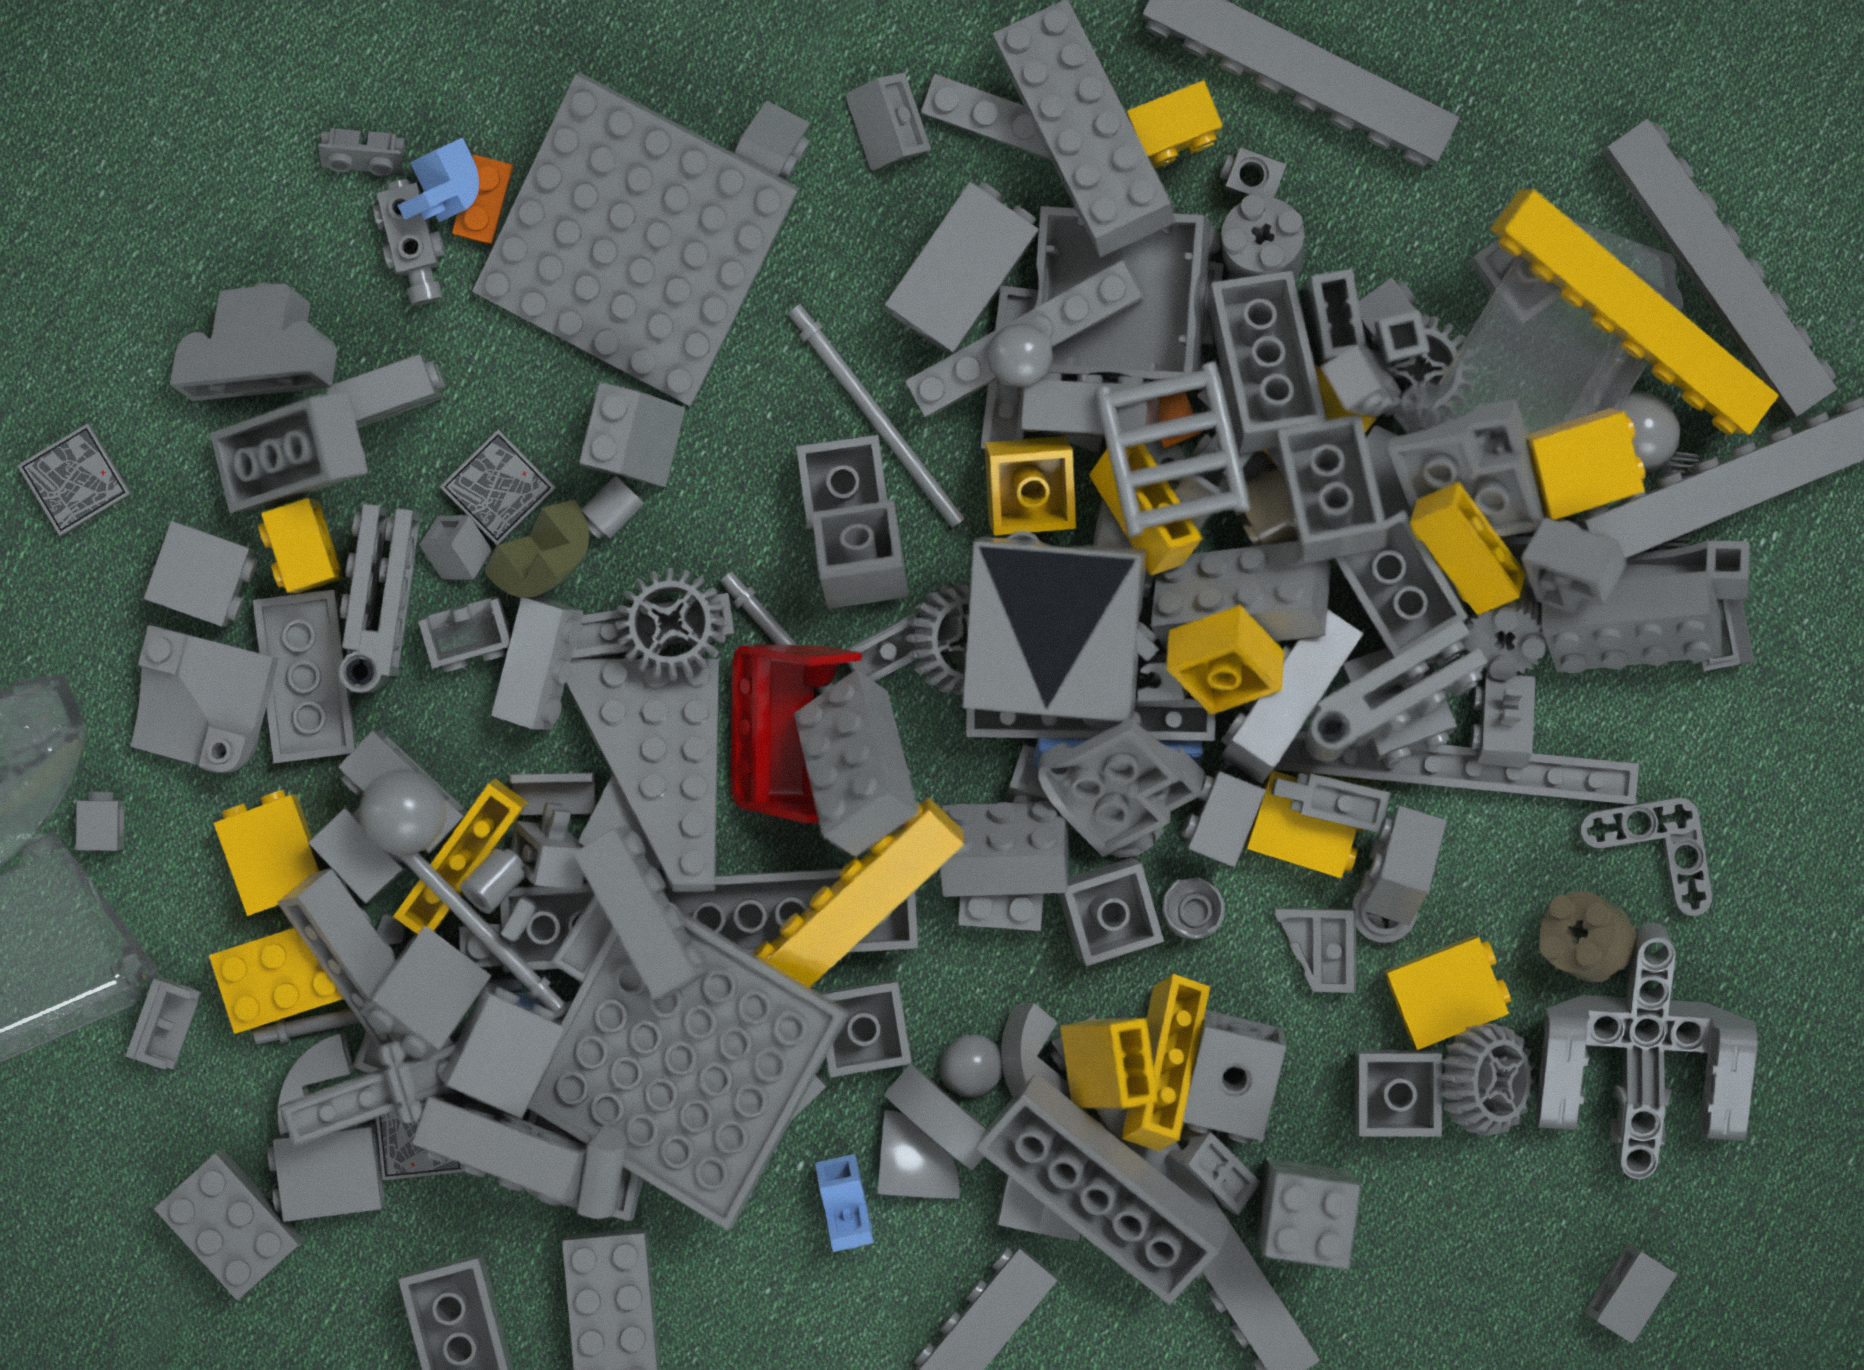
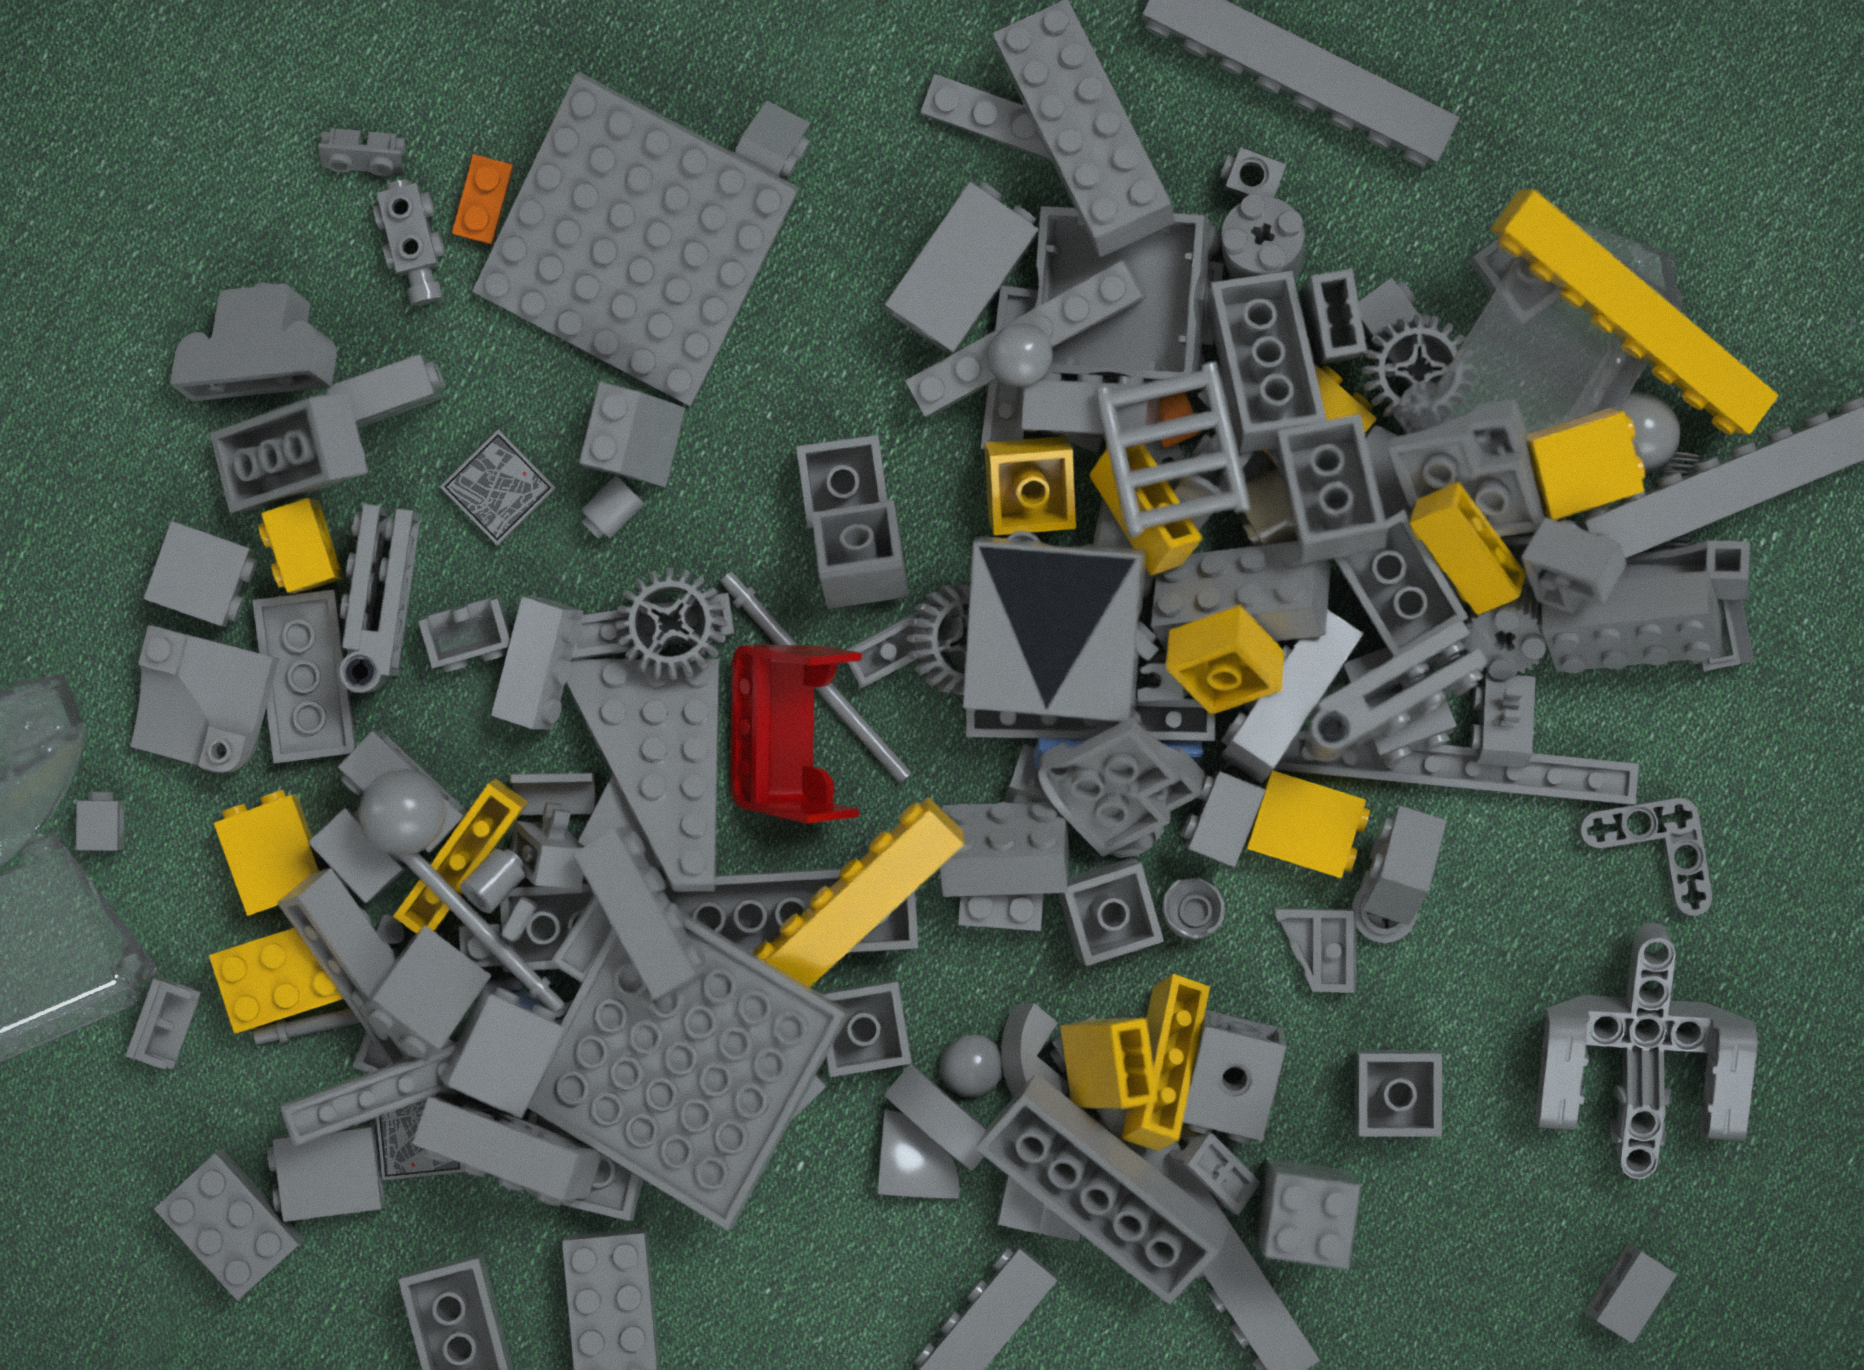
tile [17,423,132,536] -> none
light grey brick [278,1031,355,1134] -> none
light grey axle [378,1041,423,1123] -> none
light blue brick [398,138,479,222] -> none
light grey panel [419,515,491,580] -> none
olive brick [484,499,589,598] -> none
light grey brick [577,1125,627,1219] -> none
light grey bar [787,304,965,528] -> none
light grey brick [794,669,919,857] -> none
light blue brick [815,1154,874,1252] -> none
light grey panel [846,73,931,170] -> none
yellow brick [1126,80,1223,169] -> none
light grey hinge [1271,773,1391,833] -> none
light grey brick [1322,345,1402,417] -> none
light grey brick [1374,310,1430,364] -> none
yellow brick [1383,935,1512,1050] -> none
light grey gear [1438,1023,1536,1136] -> none
dark tan brick [1539,891,1636,982] -> none
light grey brick [1602,118,1838,419] -> none

